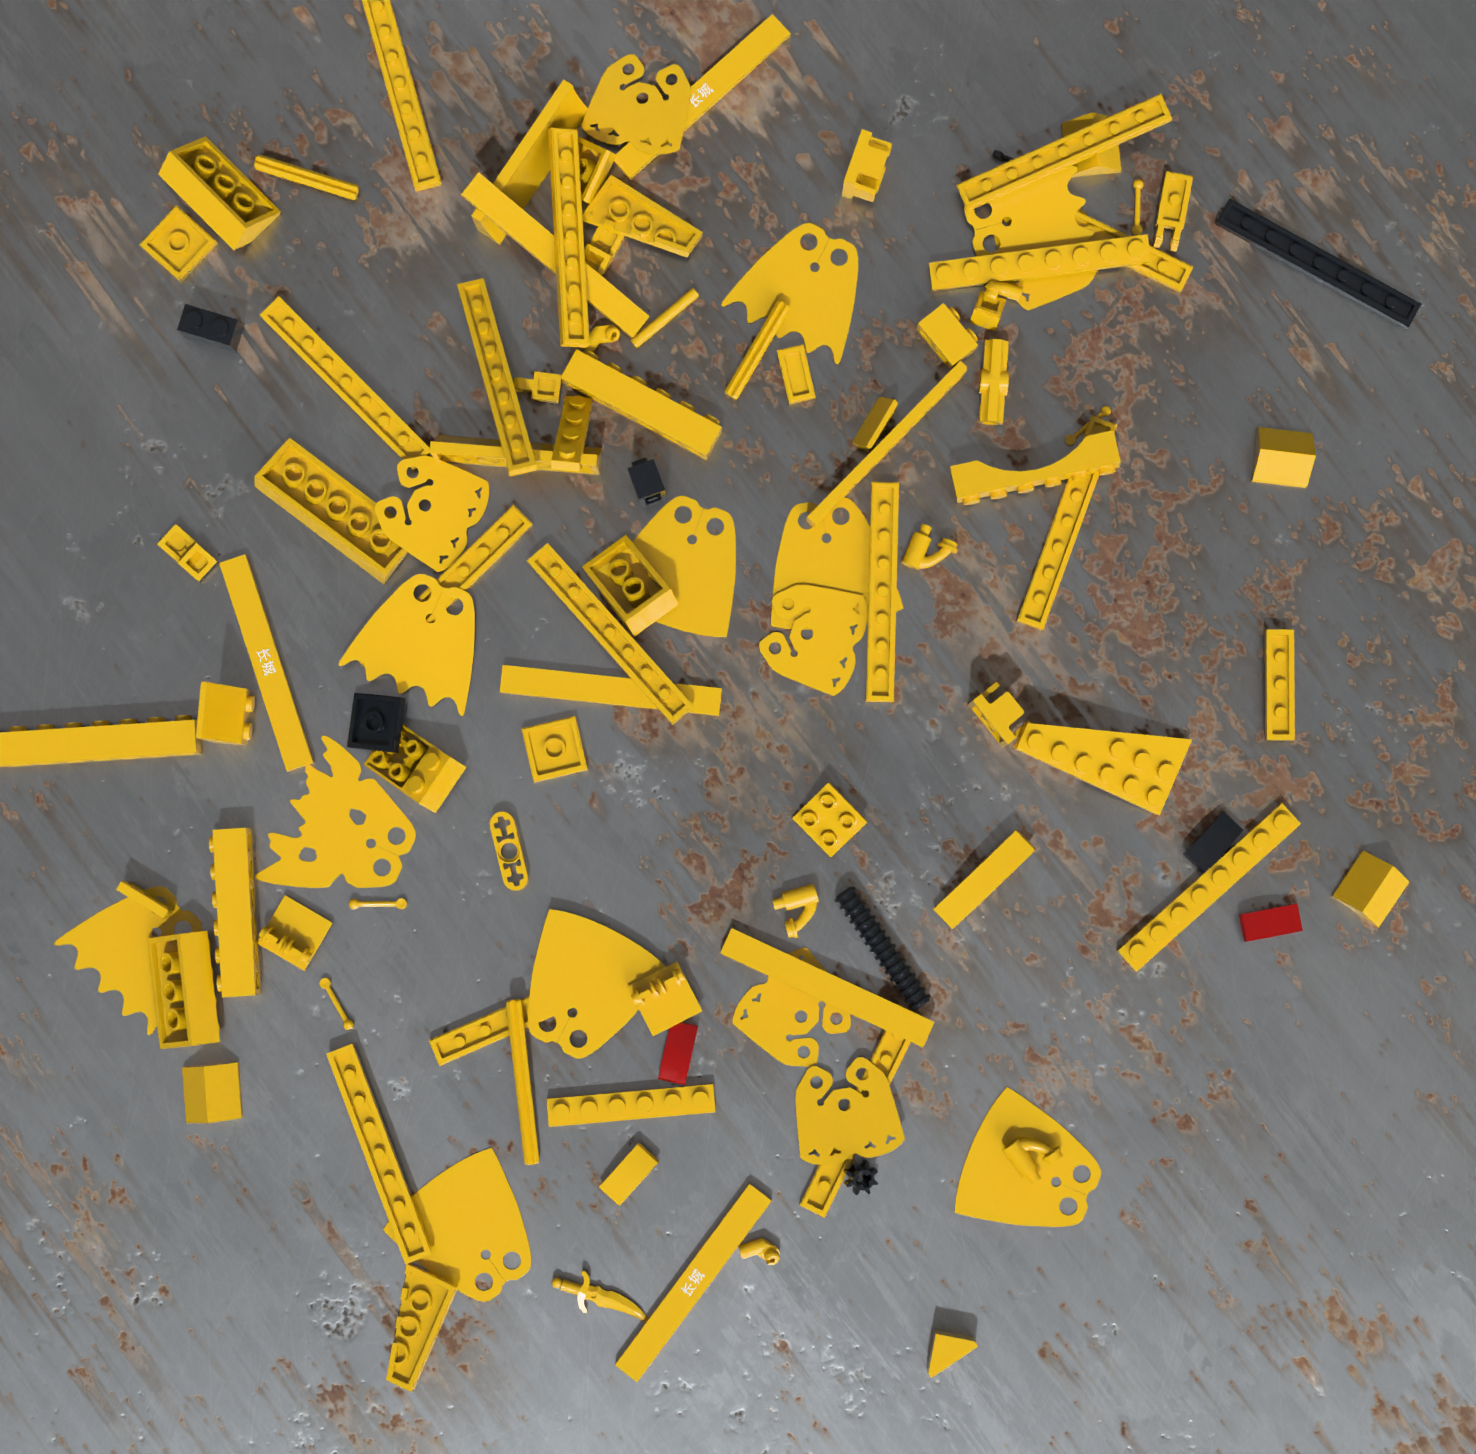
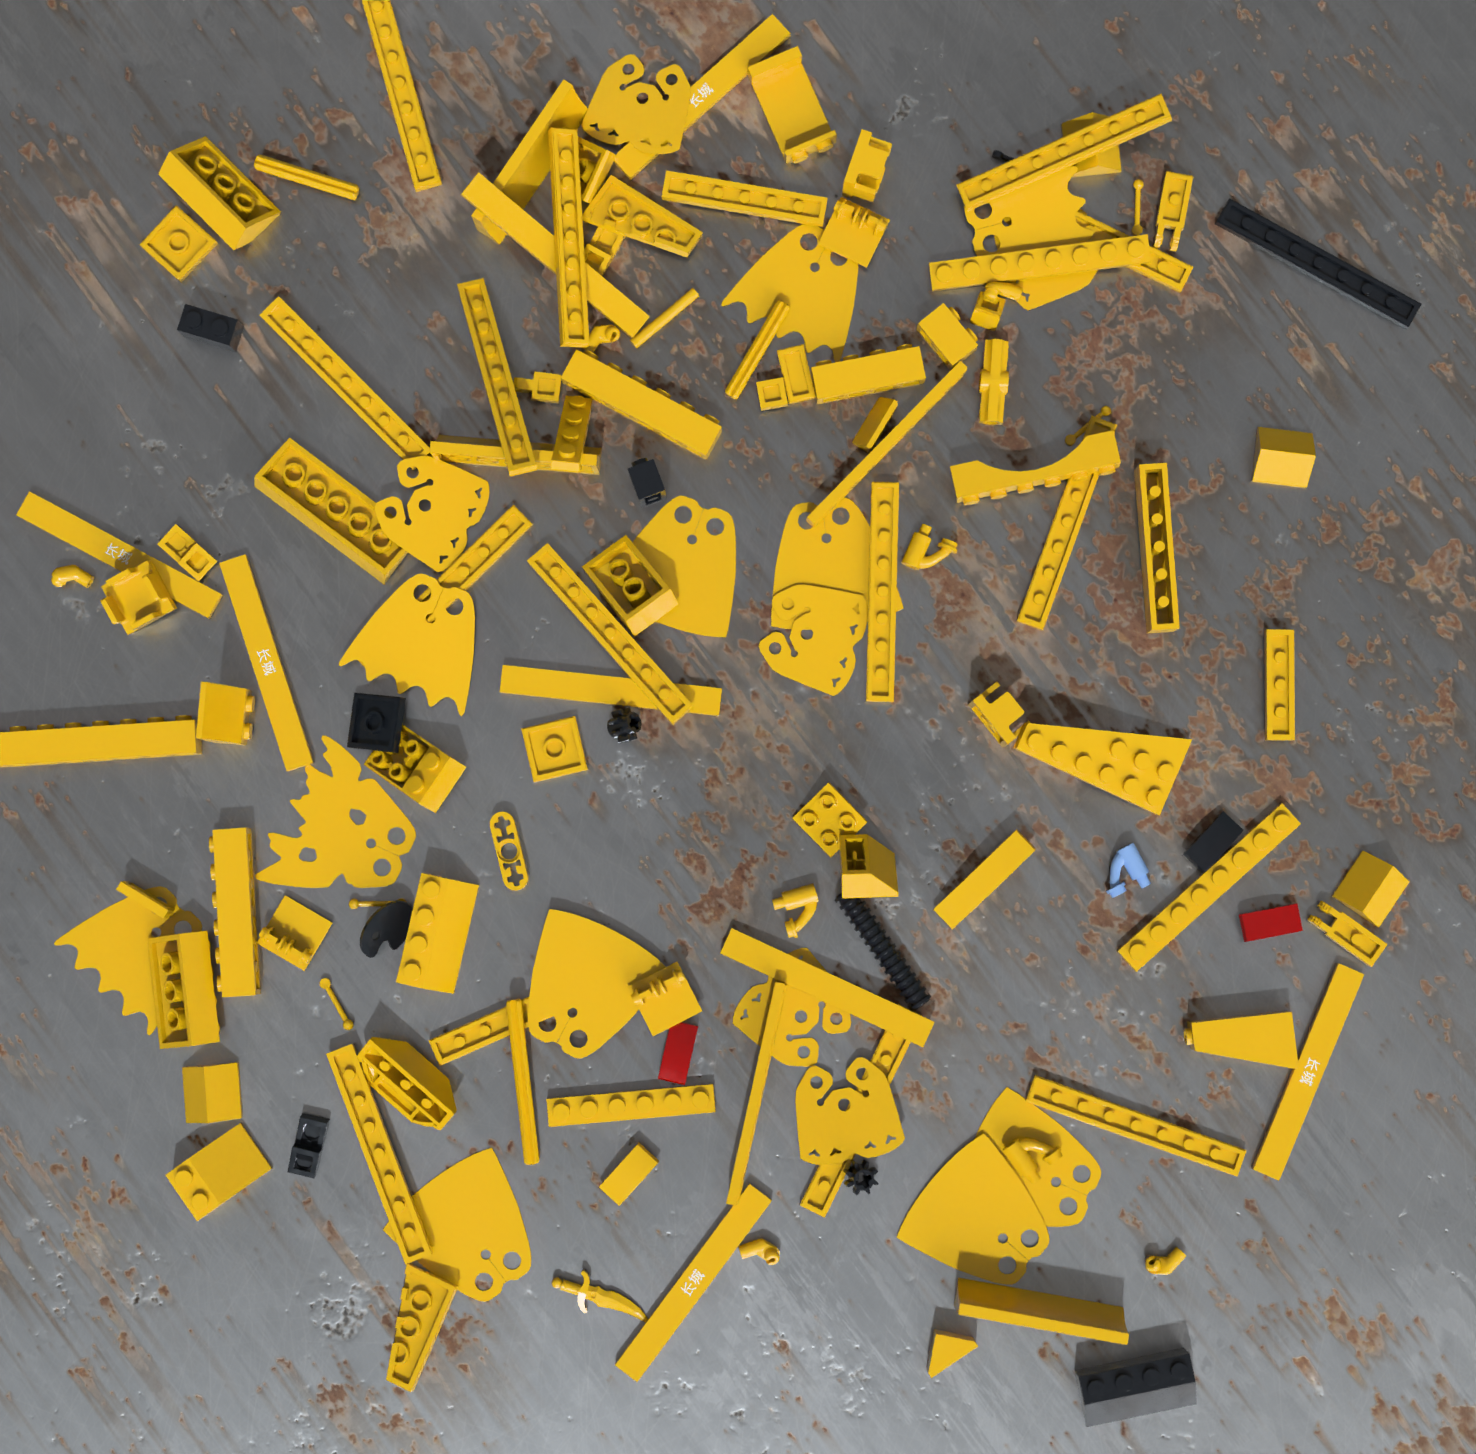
none -> yellow tile [16,491,223,619]
none -> yellow arm [51,564,94,588]
none -> yellow panel [100,560,177,635]
none -> yellow slope [165,1123,272,1221]
none -> black slope [287,1113,330,1178]
none -> yellow wedge [357,1037,457,1130]
none -> black piece [360,901,413,958]
none -> yellow slope [396,873,479,994]
none -> black gear [607,708,642,743]
none -> yellow plate [662,170,828,227]
none -> yellow tile [726,982,787,1206]
none -> yellow panel [747,46,837,164]
none -> yellow plate [756,377,788,411]
none -> yellow brick [811,344,926,405]
none -> yellow hinge [818,197,890,268]
none -> yellow slope [839,834,898,898]
none -> yellow piece [897,1134,1050,1285]
none -> yellow arch [954,1277,1129,1345]
none -> yellow tile [1025,1075,1246,1177]
none -> black slope [1074,1347,1197,1427]
none -> light blue plant [1106,842,1151,898]
none -> yellow brick [1134,463,1180,633]
none -> yellow arm [1145,1247,1186,1275]
none -> yellow slope [1184,1011,1299,1069]
none -> yellow tile [1251,963,1364,1181]
none -> yellow hinge [1307,901,1388,967]

